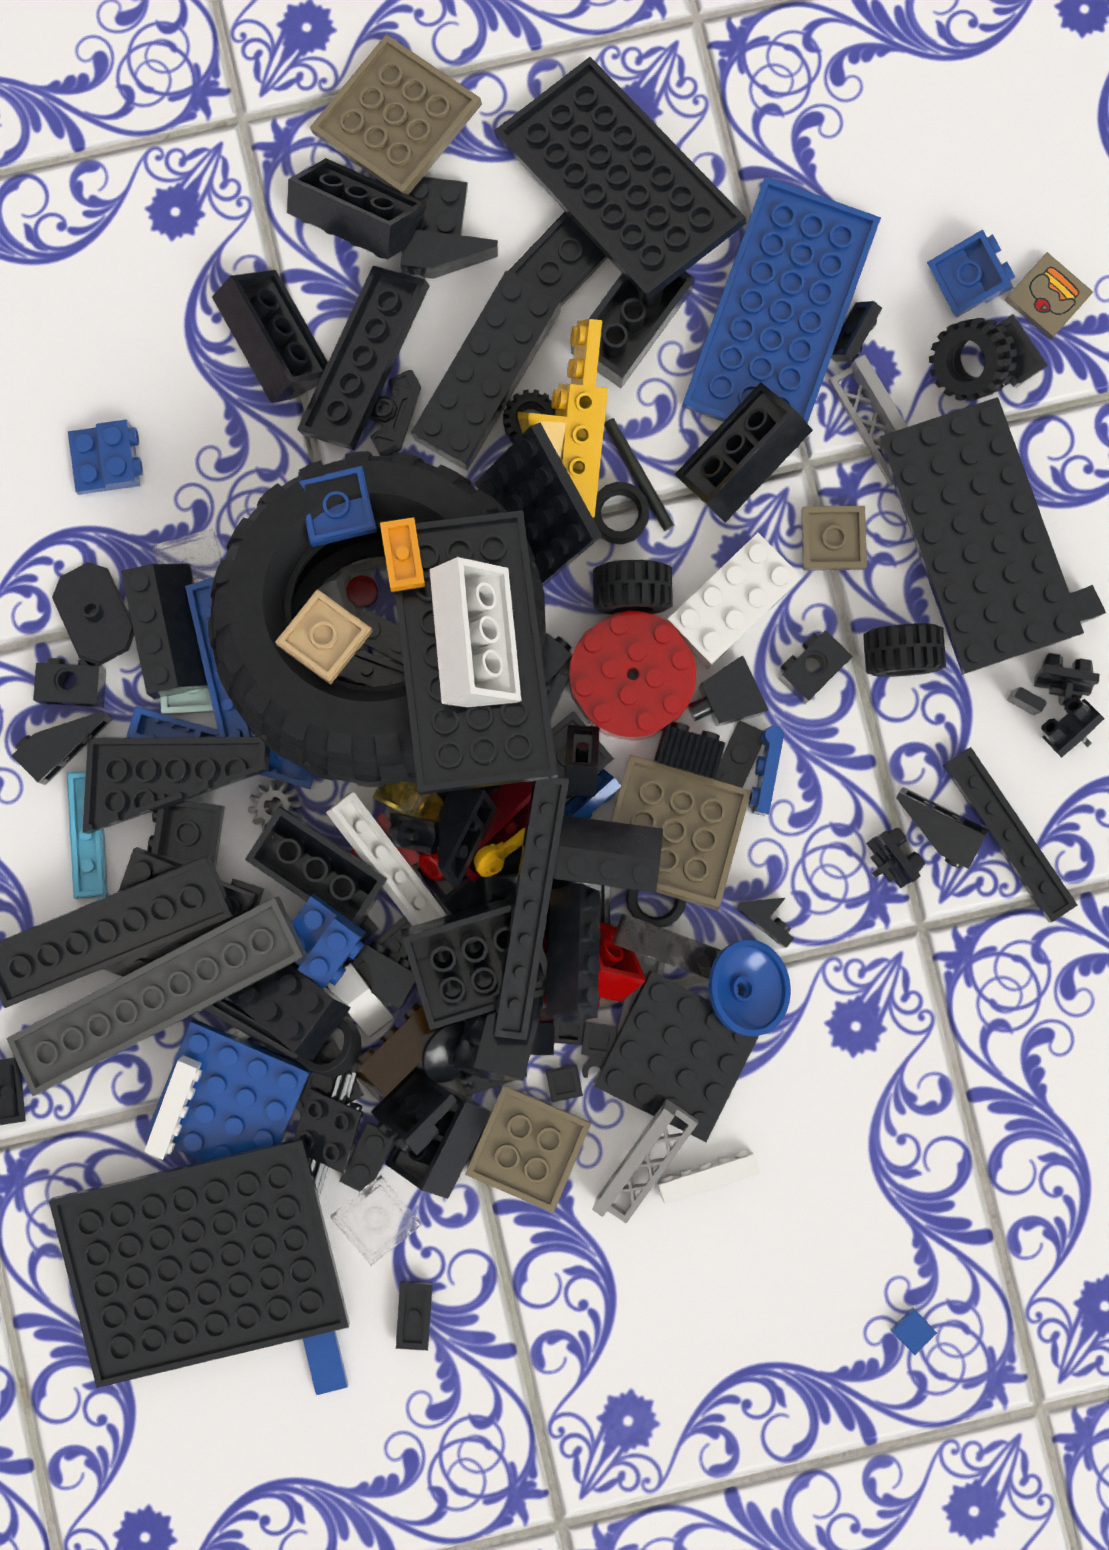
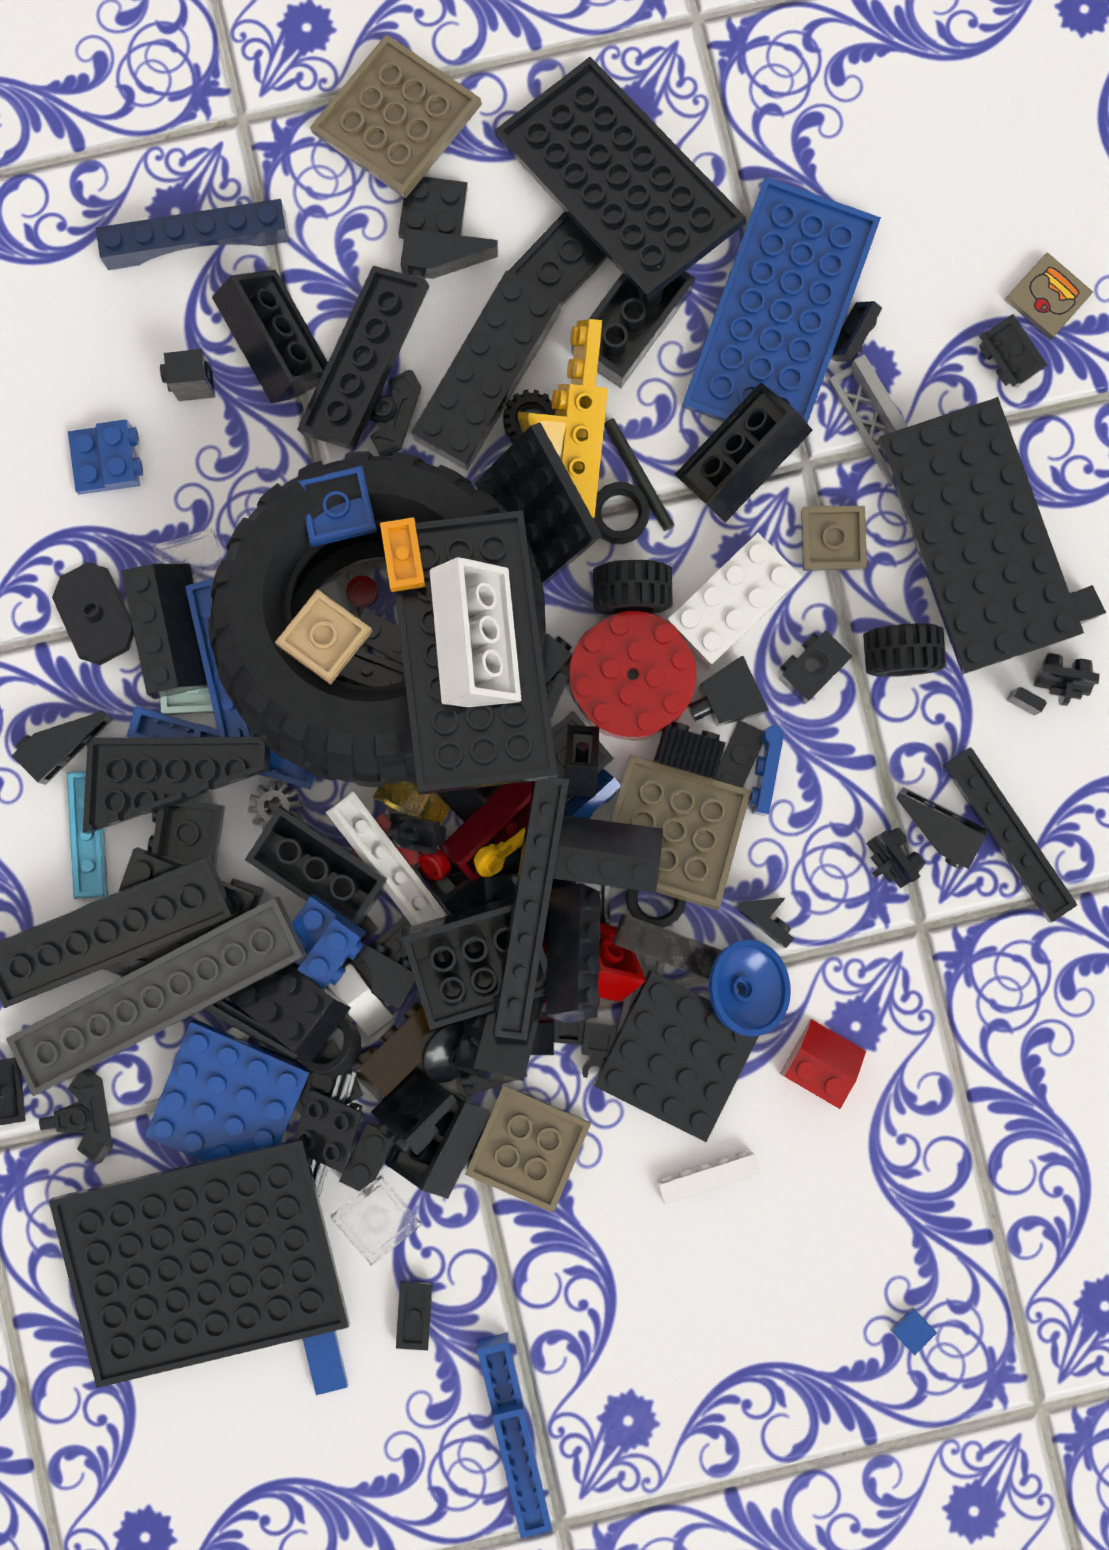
black brick [33,658,106,707] -> none
white piece [144,1055,202,1160] -> none
black slope [287,158,427,260] -> none
black slope [438,788,498,888] -> none
black tile [545,1064,583,1102] -> none
light grey fence [592,1099,698,1223] -> none
blue plate [927,229,1016,318] -> none
black tyre [929,318,1017,401] -> none
black hips [1041,697,1105,758] -> none
none -> black piece [39,1069,113,1164]
none -> dark blue arch [95,199,290,270]
none -> black brick [160,349,216,401]
none -> blue slope [477,1332,552,1538]
none -> red slope [779,1019,866,1109]

